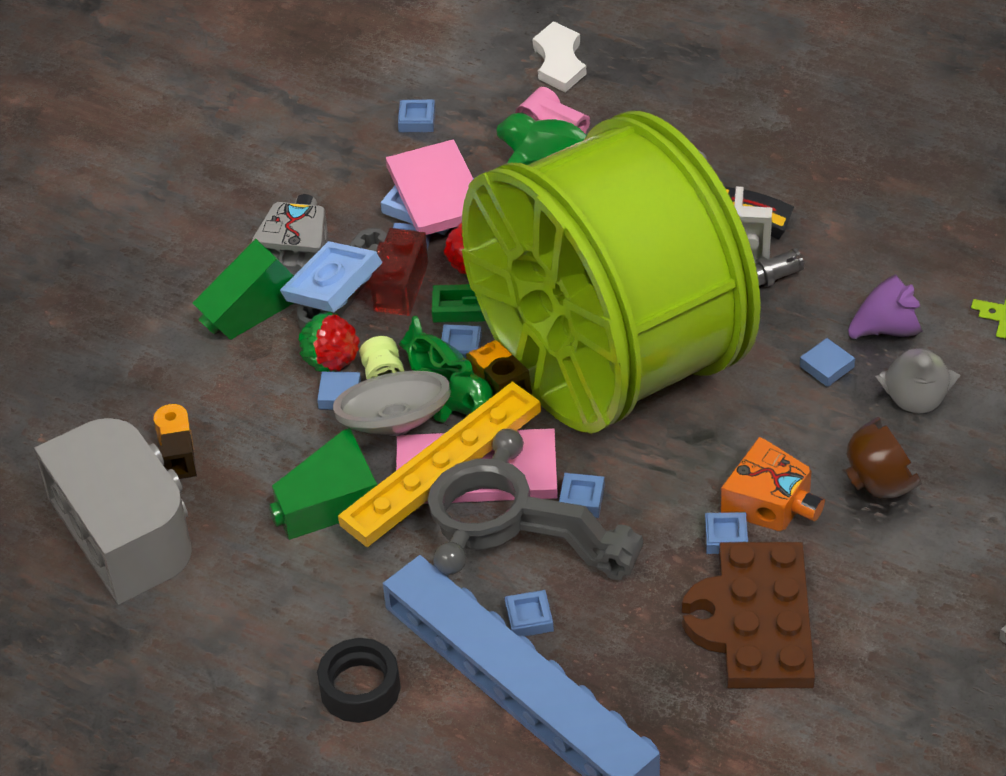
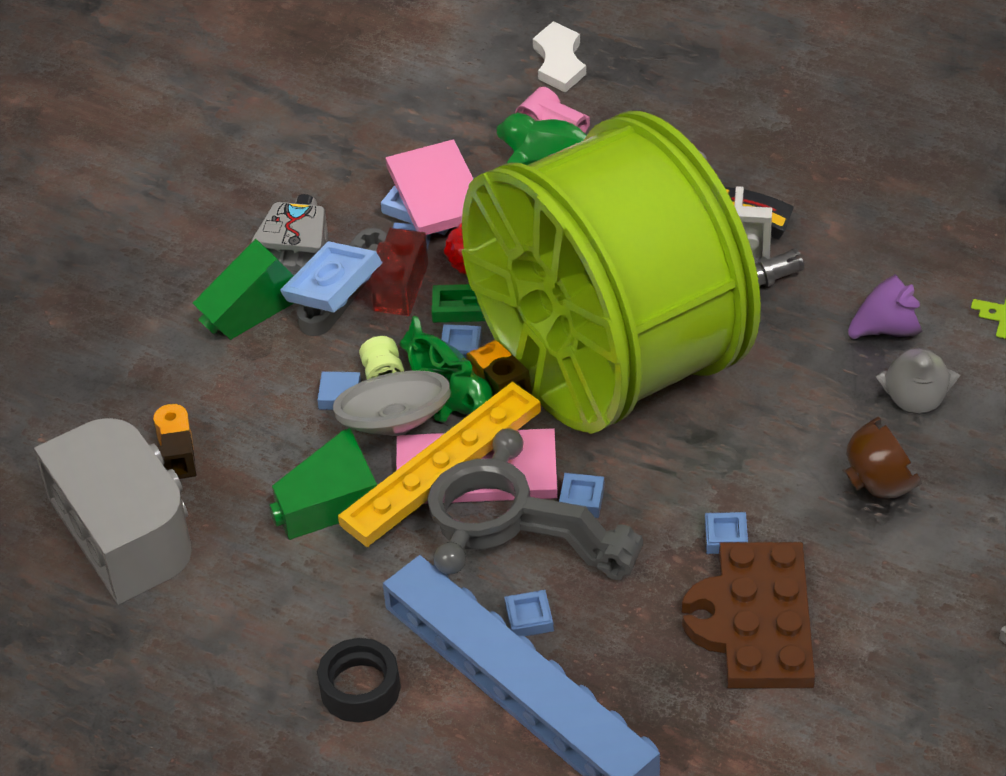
red piece [298,312,360,372] -> none
medium blue tile [398,99,435,132] -> none
orange torso [721,437,825,531] -> none
medium blue tile [800,338,855,387] -> none

